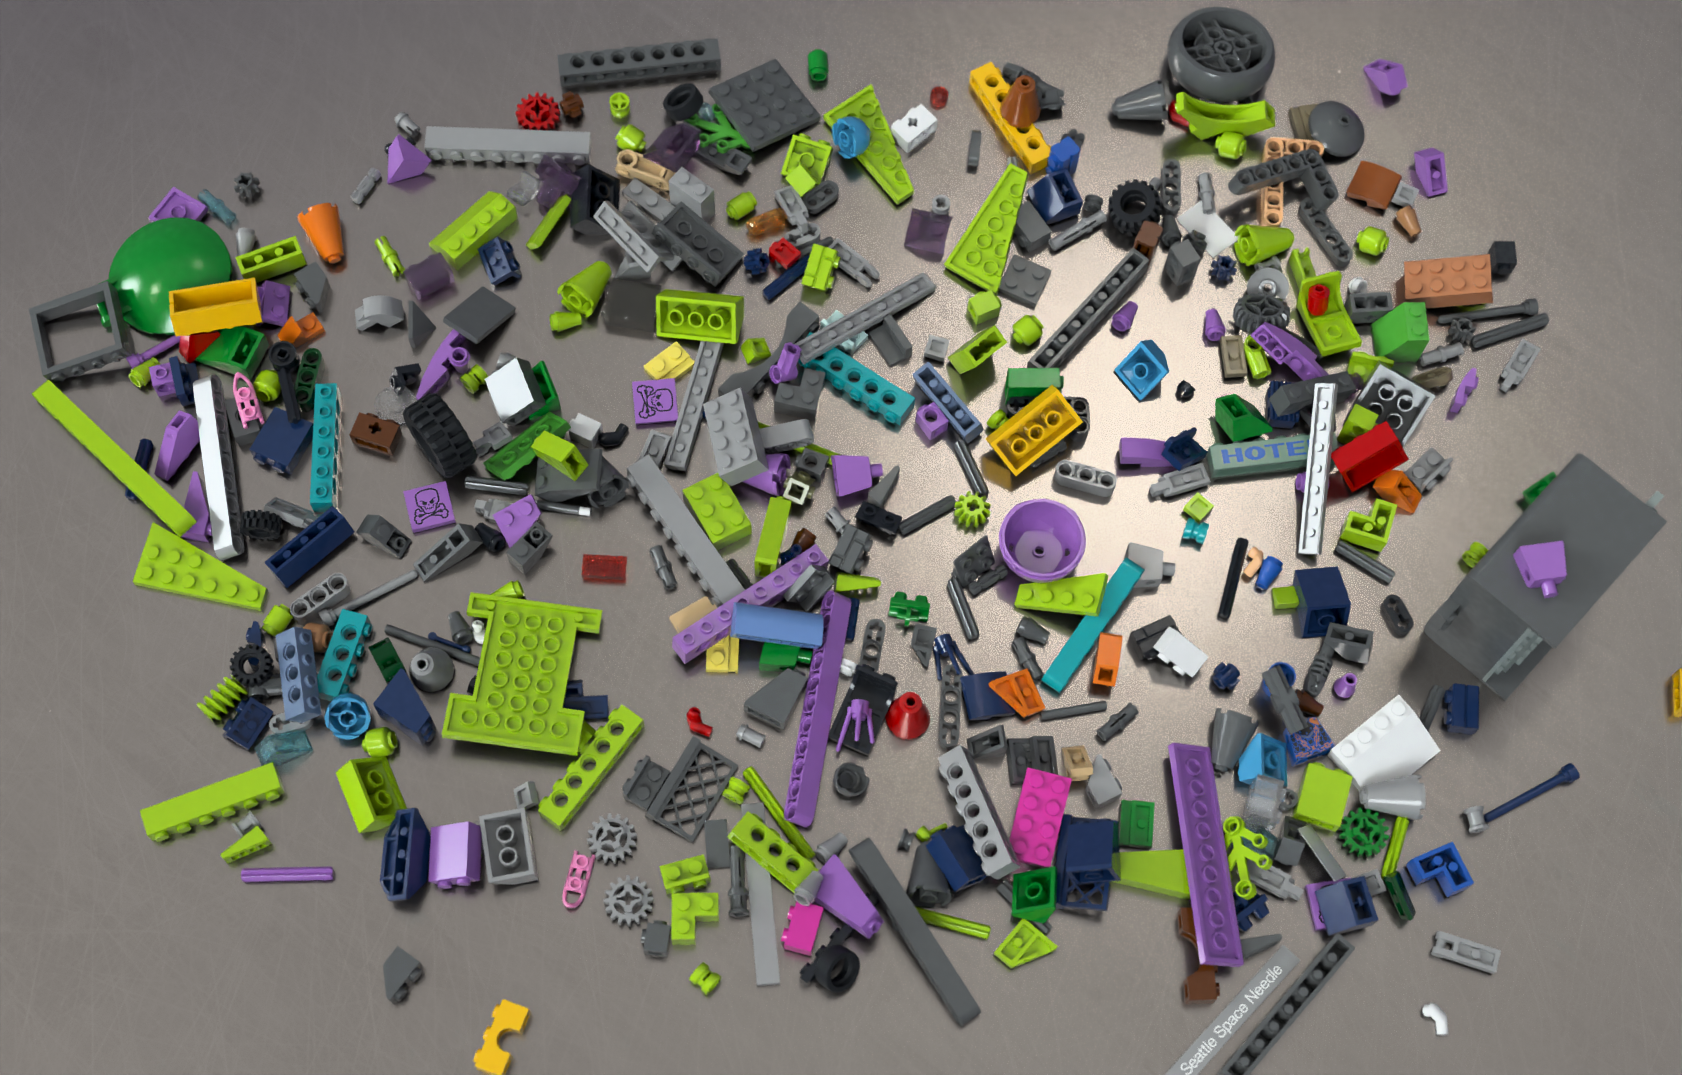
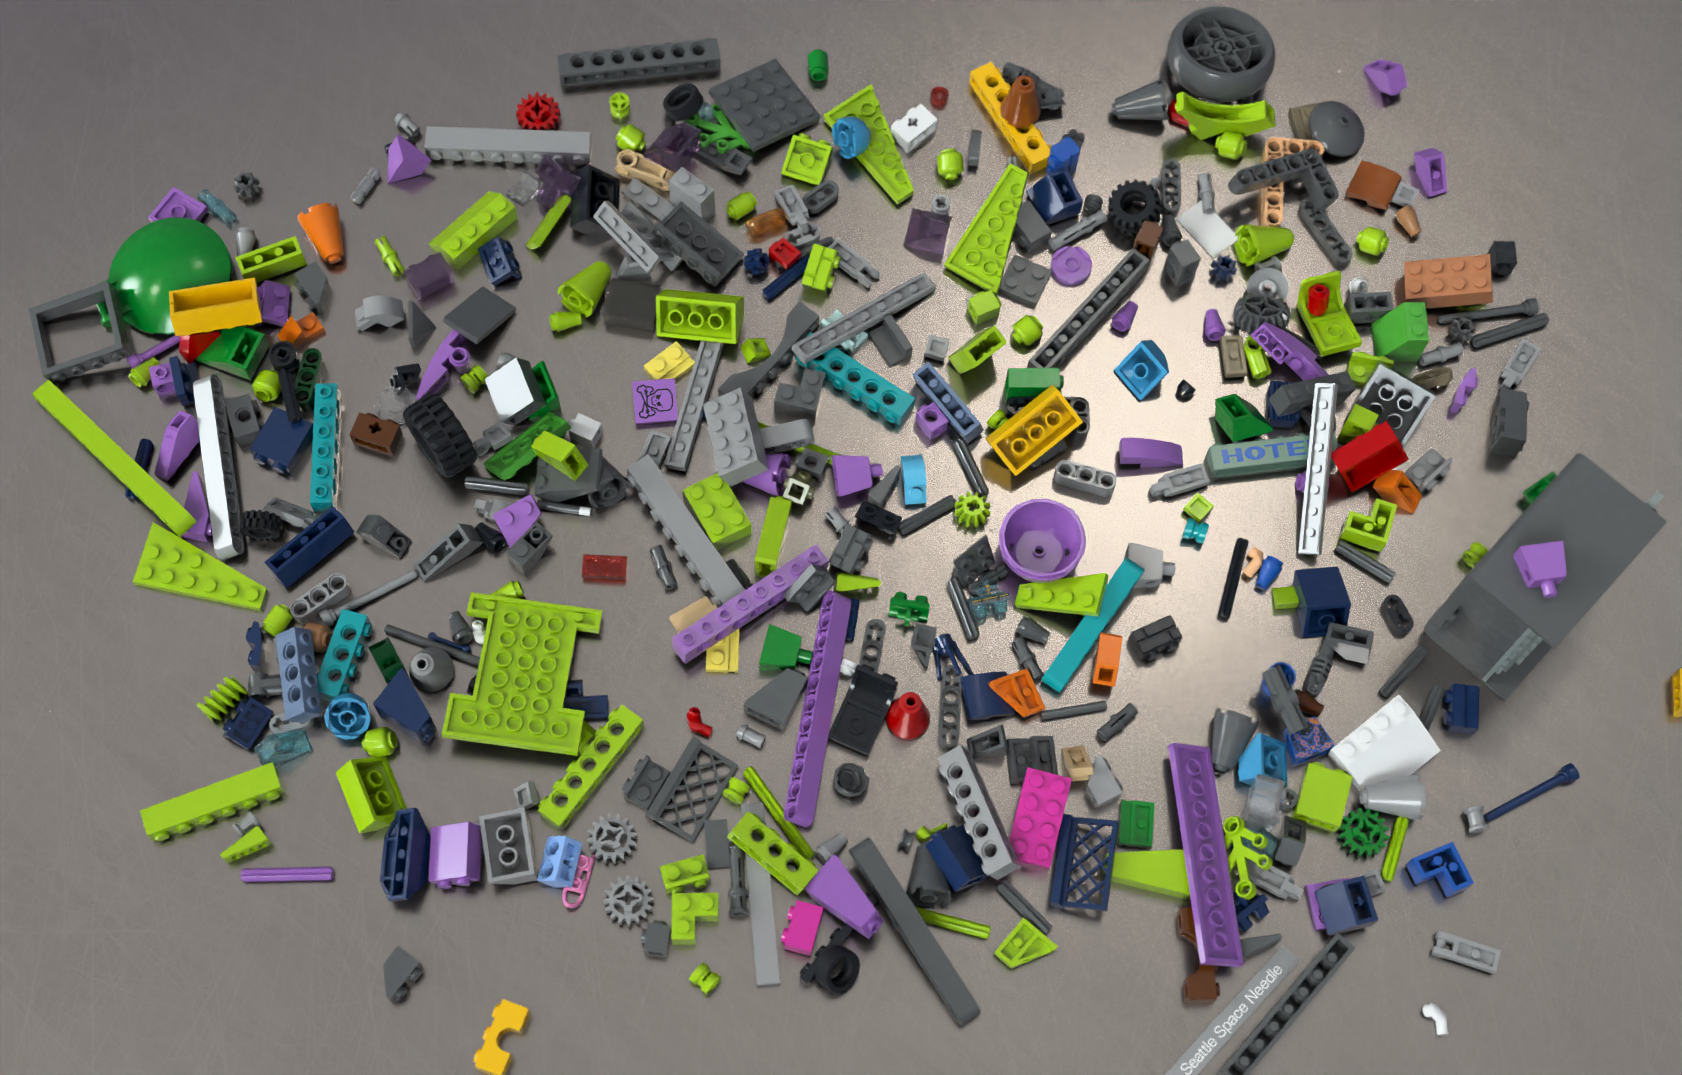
black tyre [229,644,274,687] -> none
bright pink piece [233,372,264,429] -> none
medium lavender tile [403,481,456,533] -> none
reddish brown gear [559,91,584,118] -> none
black arm [598,423,629,446] -> none
medium blue brick [730,602,824,649] -> none
medium lavender piece [769,342,802,384] -> none
clear blue arm [780,544,802,566] -> none
lime brick [785,164,820,197] -> none
reddish brown cone [787,528,817,559] -> none
light grey cone [794,871,823,906] -> none
medium lavender plant [836,699,875,752] -> none
green slope [1012,866,1057,924] -> none
dark blue slope [1066,818,1121,884] -> none
white brick [1153,626,1209,678] -> none
dark blue bracket [1161,427,1208,471] -> none
dark grey gear [1182,230,1207,254] -> none
dark blue gear [1212,662,1240,690] -> none
lime hinge [1288,247,1317,290] -> none
white sticker [1298,824,1346,881] -> none
medium lavender cone [1334,673,1357,698] -> none
plate [1349,373,1364,394] -> none
dark green slope [1384,871,1416,920] -> none
none -> light blue brick [537,836,582,887]
none -> medium azure brick [900,455,927,505]
none -> lime head [937,149,964,180]
none -> clear light blue hips [967,580,1010,618]
none -> medium lavender tile [1050,246,1092,285]
none -> dark grey axle [1379,646,1428,698]
none -> dark grey wedge [1489,388,1529,458]

